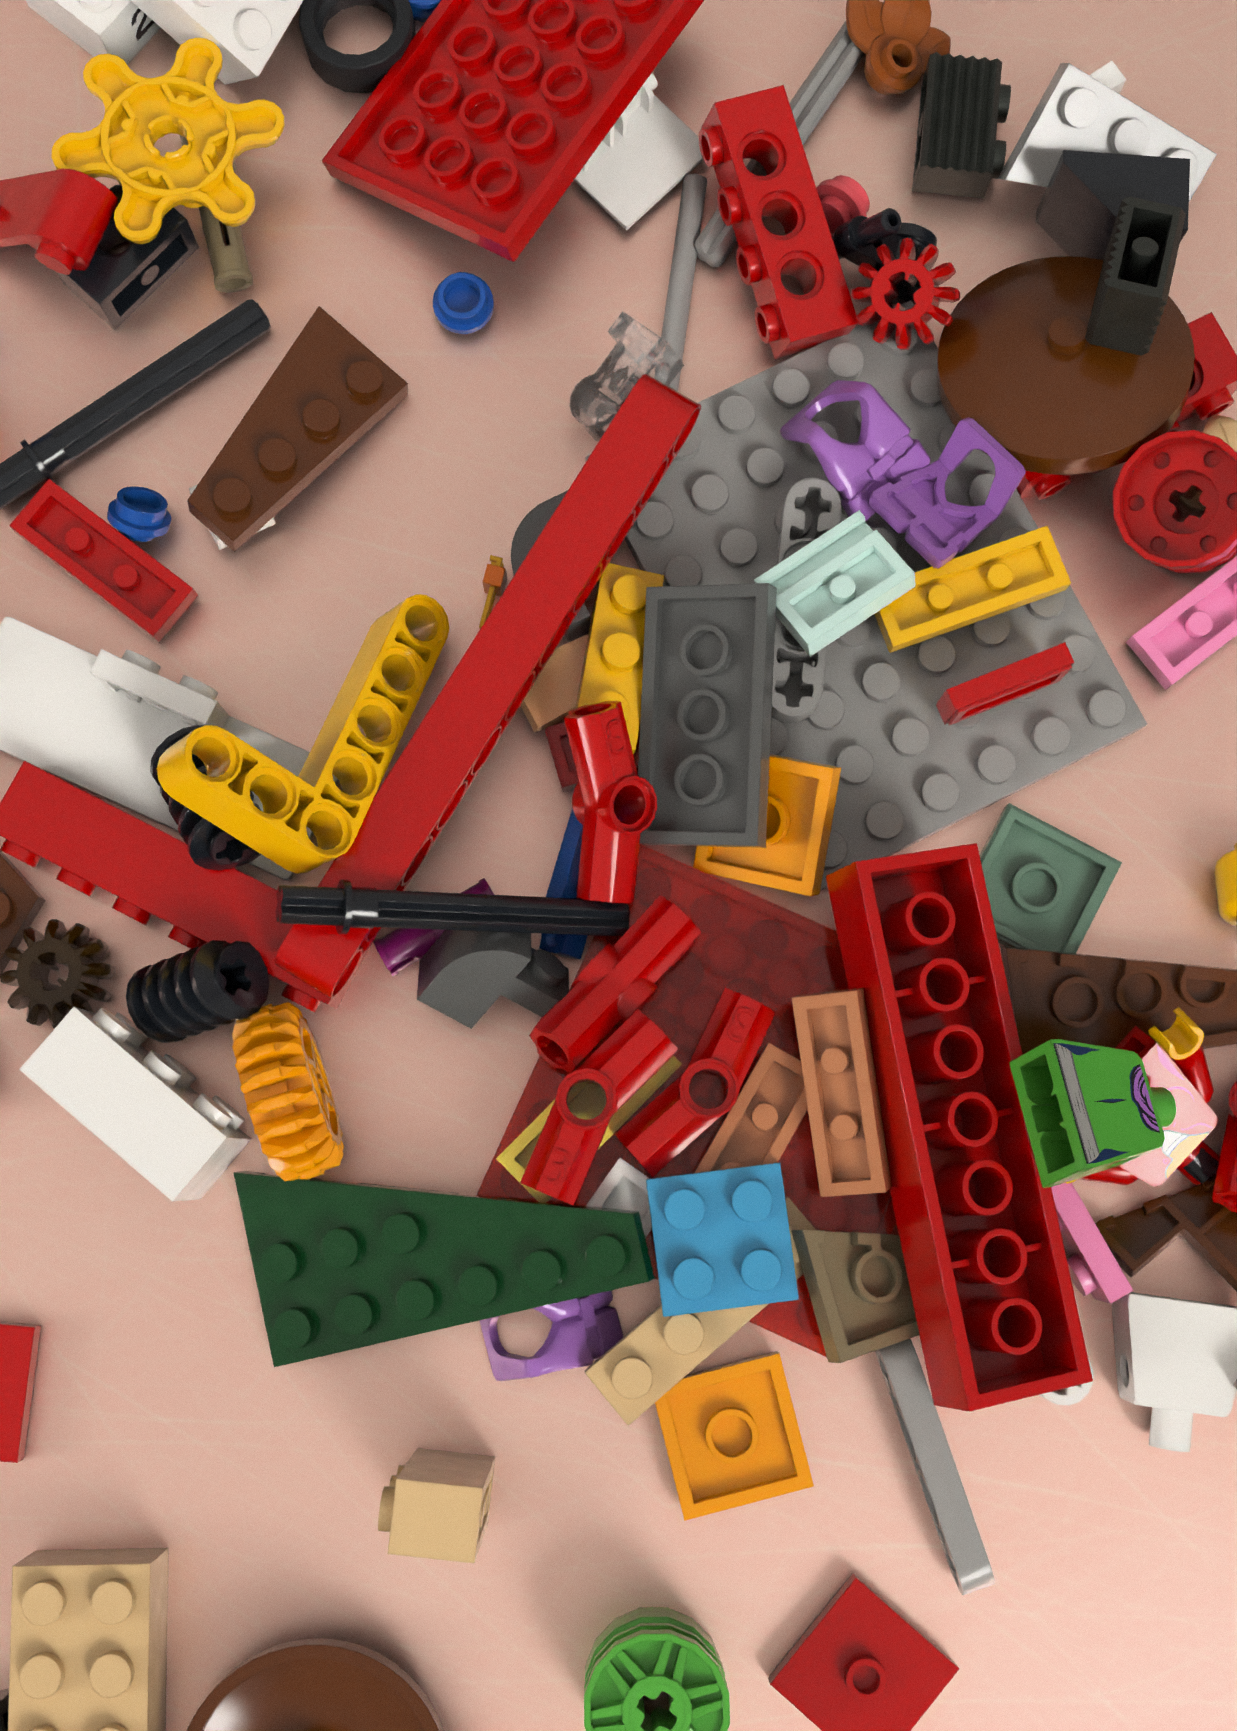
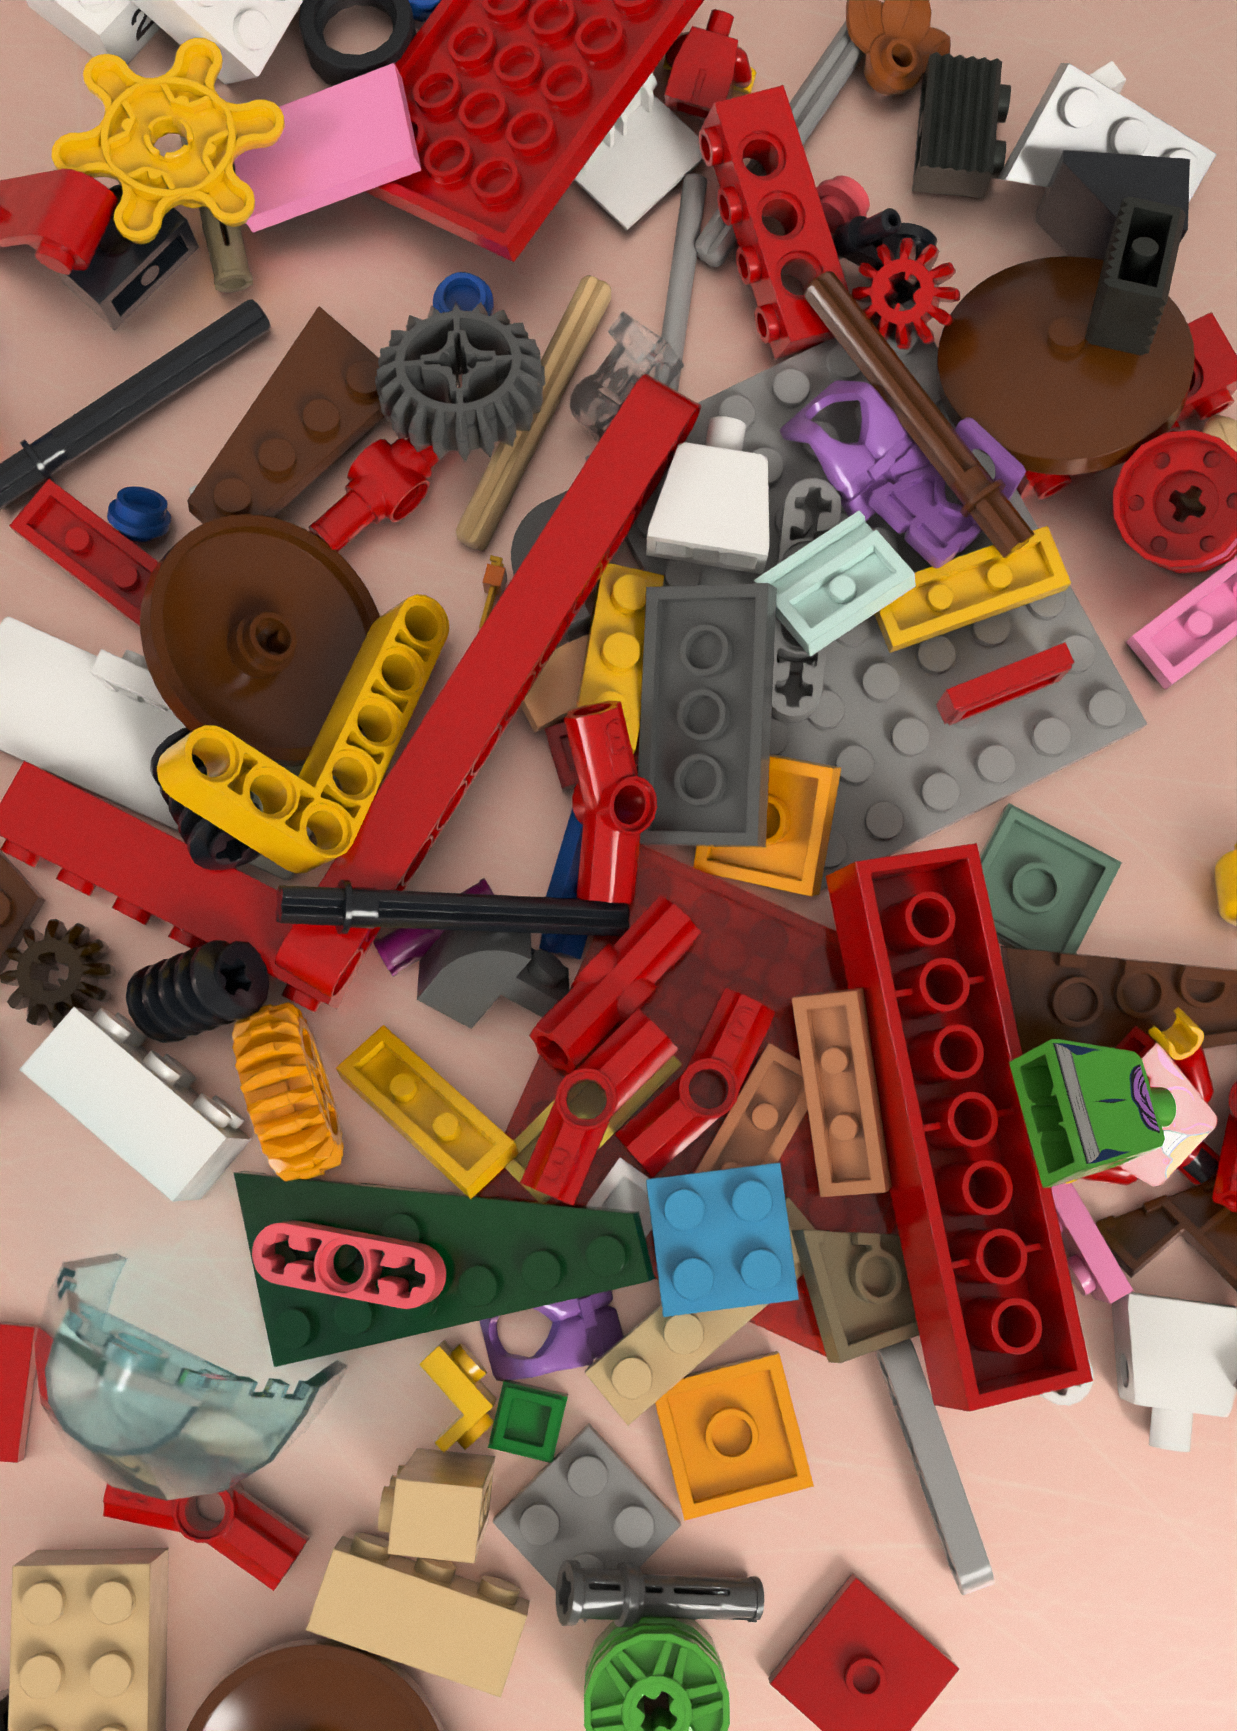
none -> clear light blue windscreen [34,1253,348,1501]
none -> red piece [103,1455,310,1591]
none -> reddish brown dish [140,514,386,768]
none -> bright pink tile [234,63,421,233]
none -> coral beam [252,1220,446,1309]
none -> tan brick [306,1532,530,1698]
none -> red pin [308,437,451,552]
none -> yellow plate [336,1025,519,1199]
none -> dark grey gear [375,301,546,462]
none -> yellow bracket [419,1340,497,1453]
none -> tan axle [456,275,611,551]
none -> green tile [488,1380,568,1463]
none -> light grey plate [493,1423,681,1622]
none -> dark grey pin [556,1560,764,1628]
none -> white torso [646,416,769,574]
none -> red piece [663,9,757,121]
none -> reddish brown axle [804,271,1035,558]

